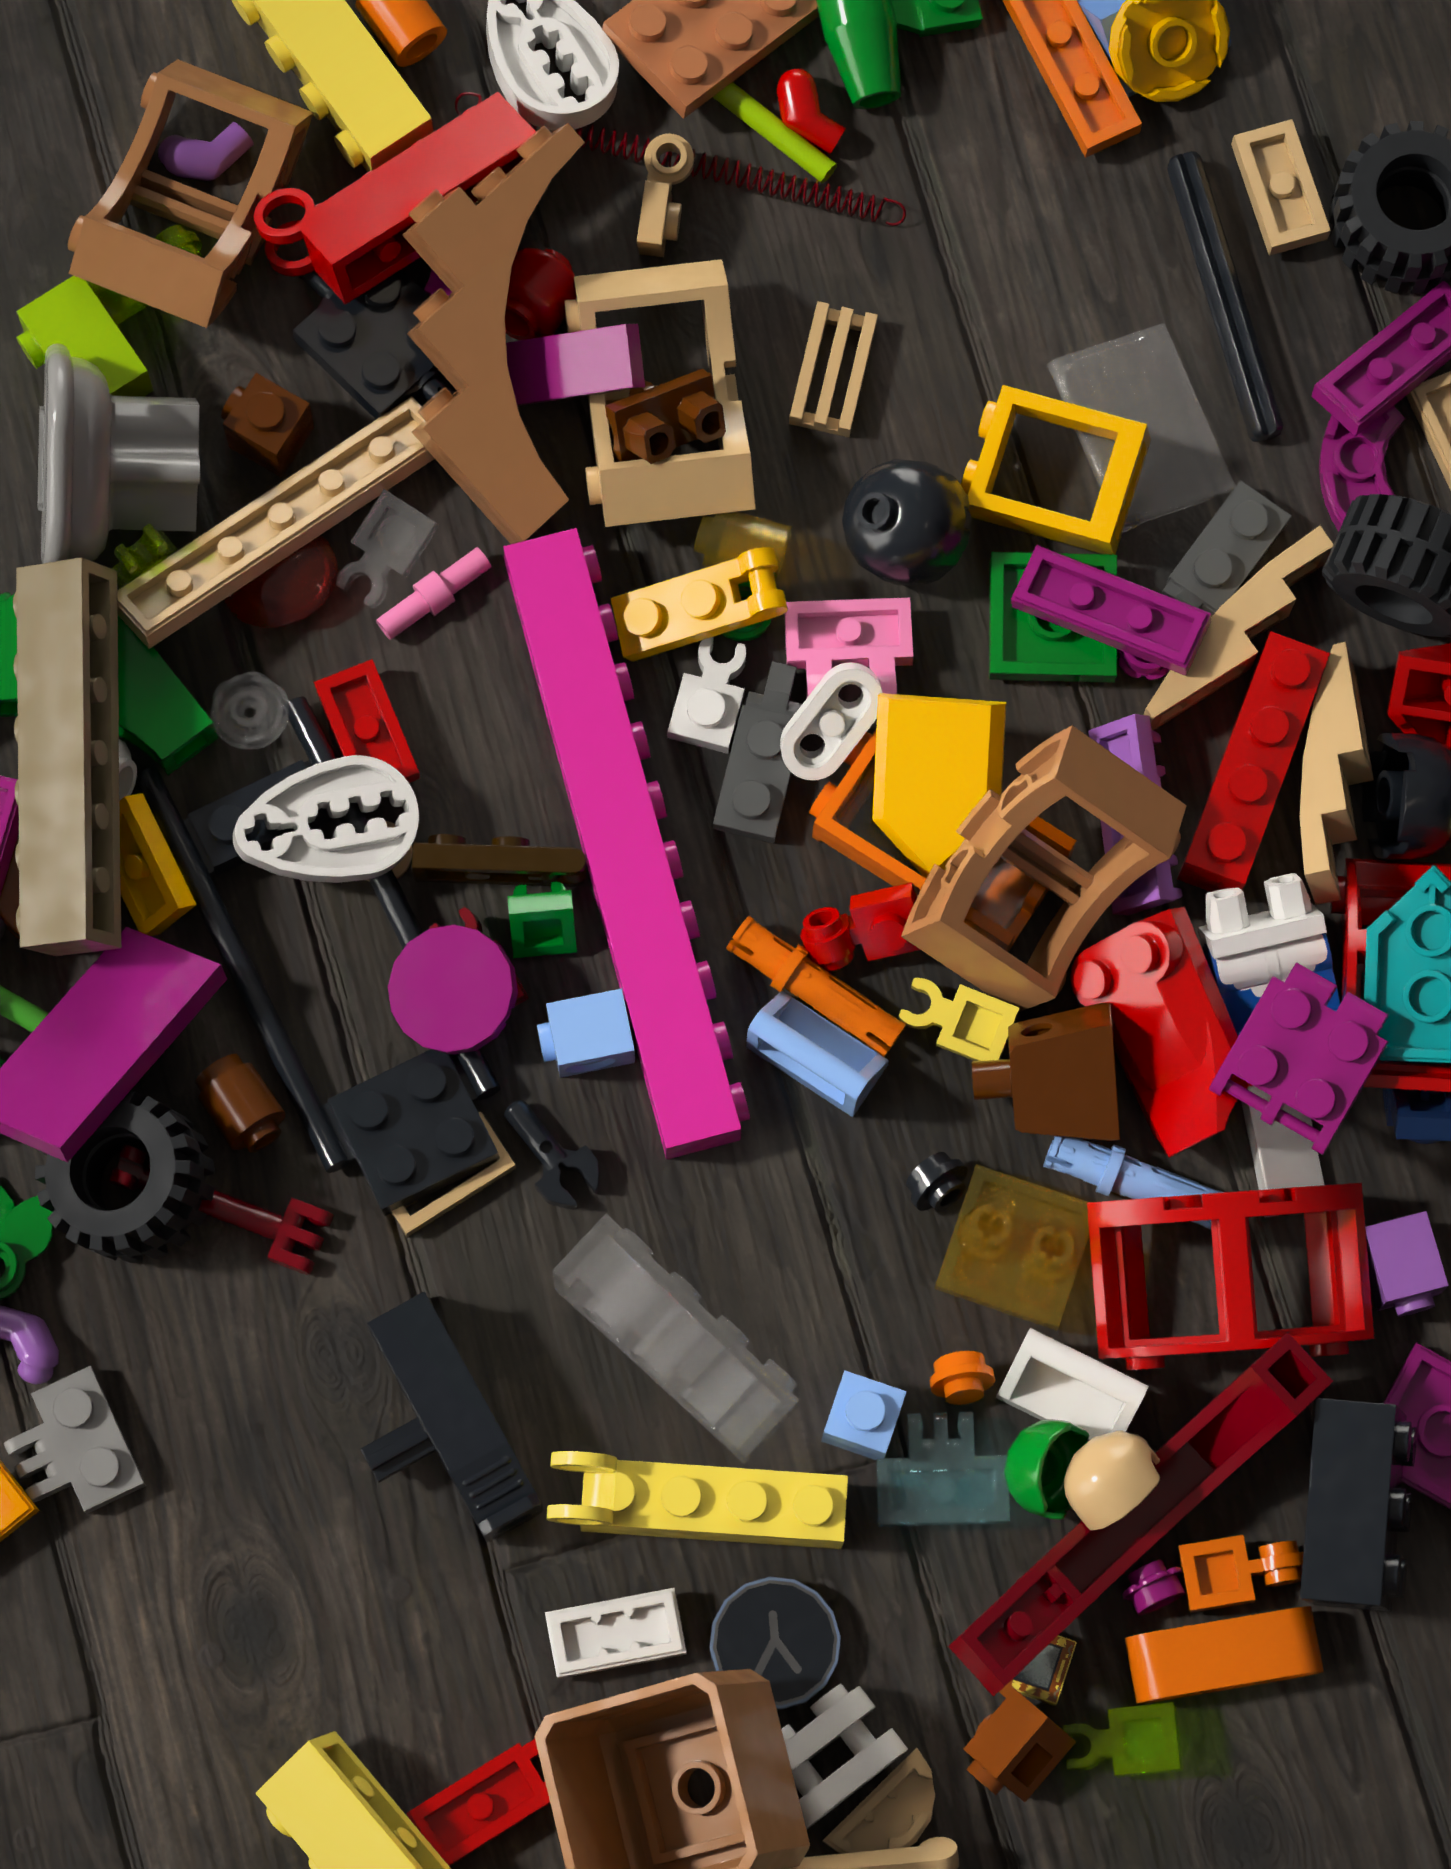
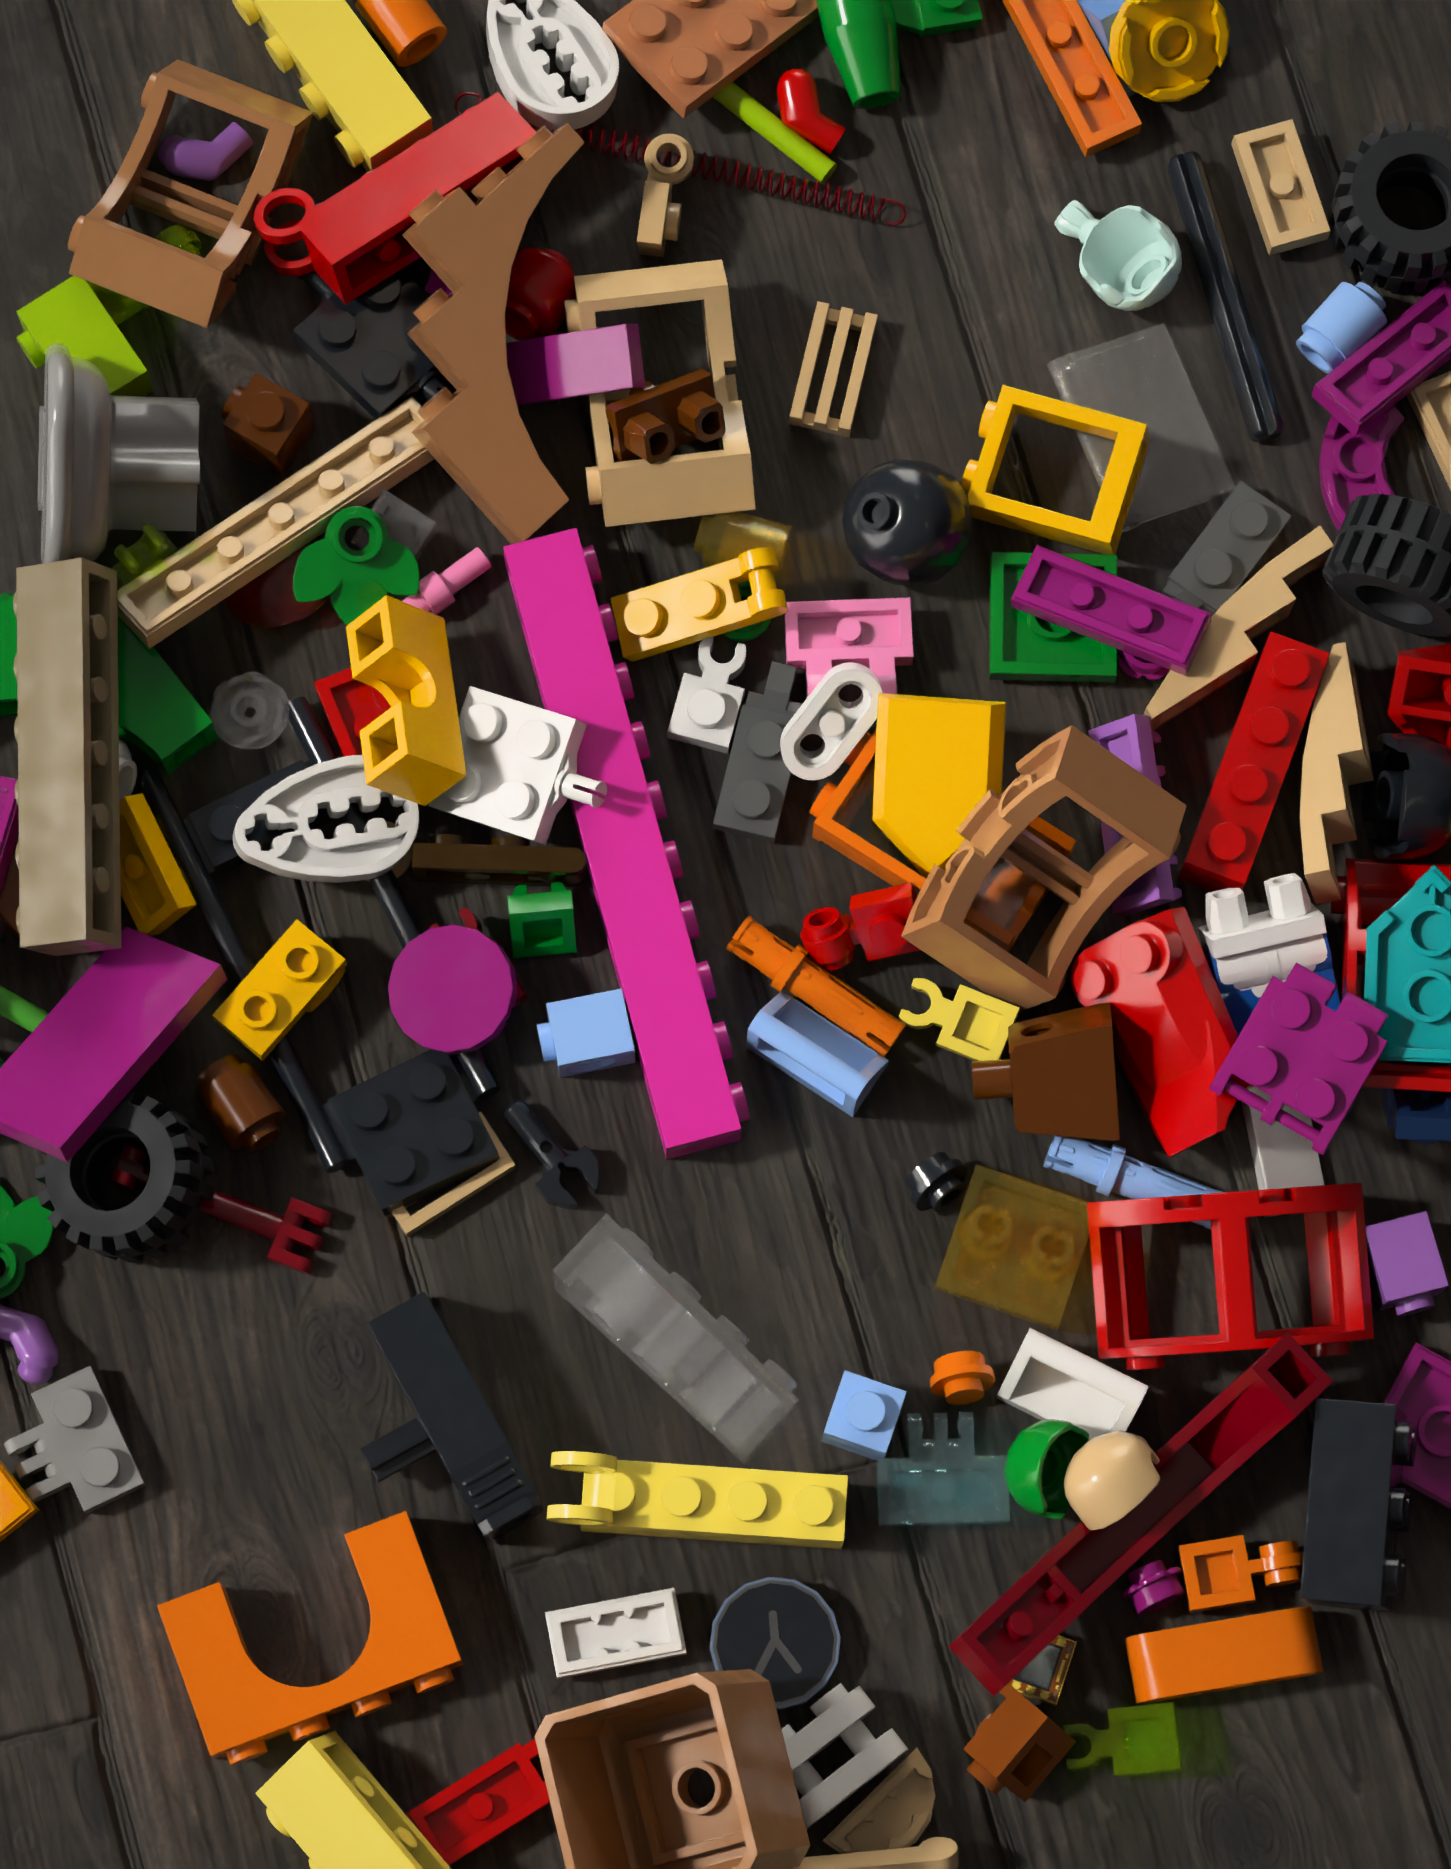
none -> orange arch [157,1511,464,1766]
none -> yellow plate [212,919,347,1061]
none -> green plate [293,506,419,625]
none -> yellow arch [346,595,467,806]
none -> white plate [429,686,607,845]
none -> light aqua hair [1054,200,1182,311]
none -> light blue brick [1296,282,1388,374]

